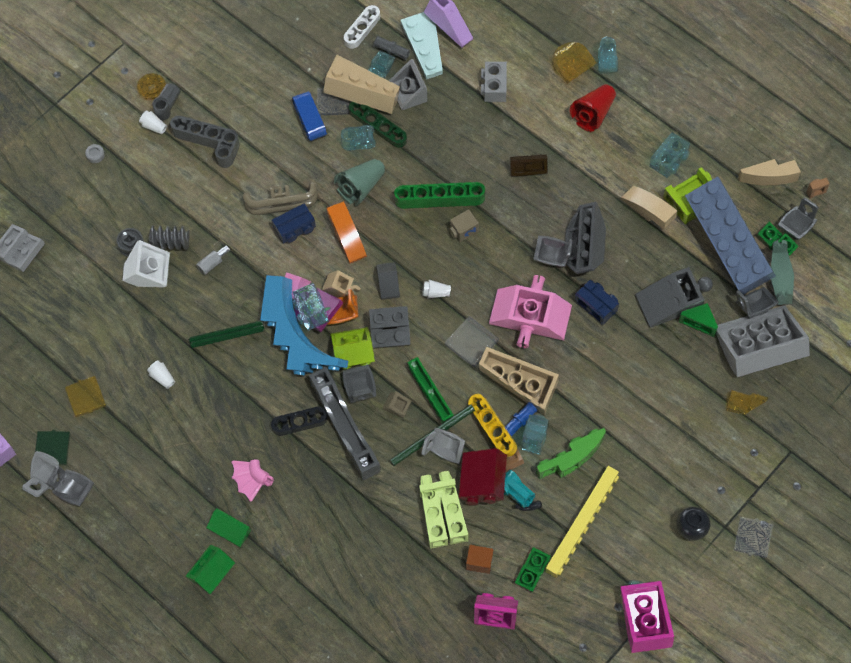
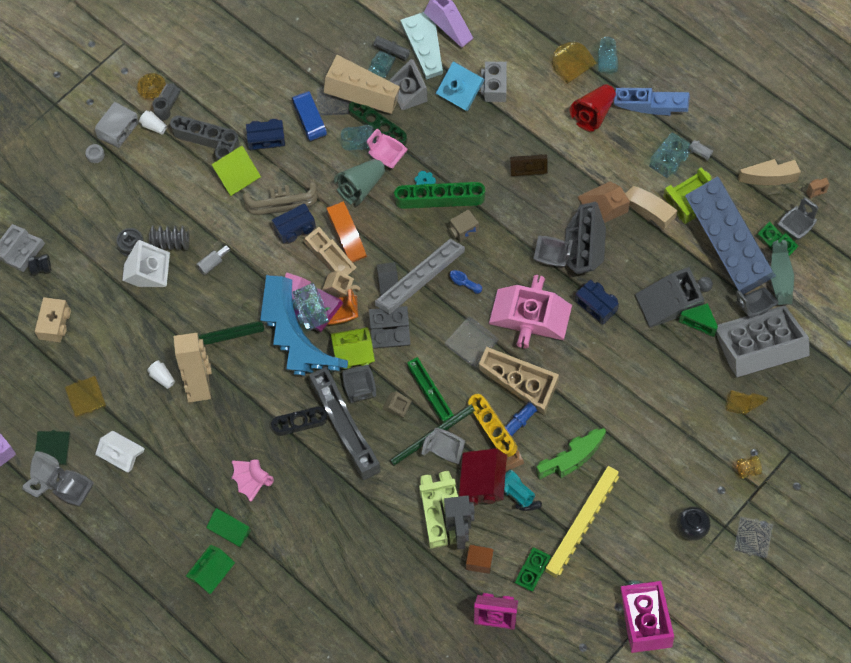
white beam [344,5,380,49] -> none
white cone [422,280,451,298] -> none
clear light blue brick [522,414,549,455] -> none
none -> black wheel [28,254,51,275]
none -> tan brick [35,297,71,342]
none -> light grey piece [95,102,139,148]
none -> white panel [95,431,145,472]
none -> tan wedge [173,333,212,402]
none -> lime piece [211,146,261,196]
none -> dark blue brick [246,119,286,150]
none -> tan slope [303,227,357,275]
none -> bright pink piece [367,129,408,169]
none -> light grey tile [375,239,465,314]
none -> teal plant [414,171,436,185]
none -> medium azure tile [436,61,485,111]
none -> dark grey brick [444,496,475,550]
none -> blue piece [449,270,482,294]
none -> medium nougat slope [578,181,630,223]
none -> medium blue slope [614,88,690,115]
none -> light grey pin [689,140,713,161]
none -> clear yellow wheel [737,455,762,479]

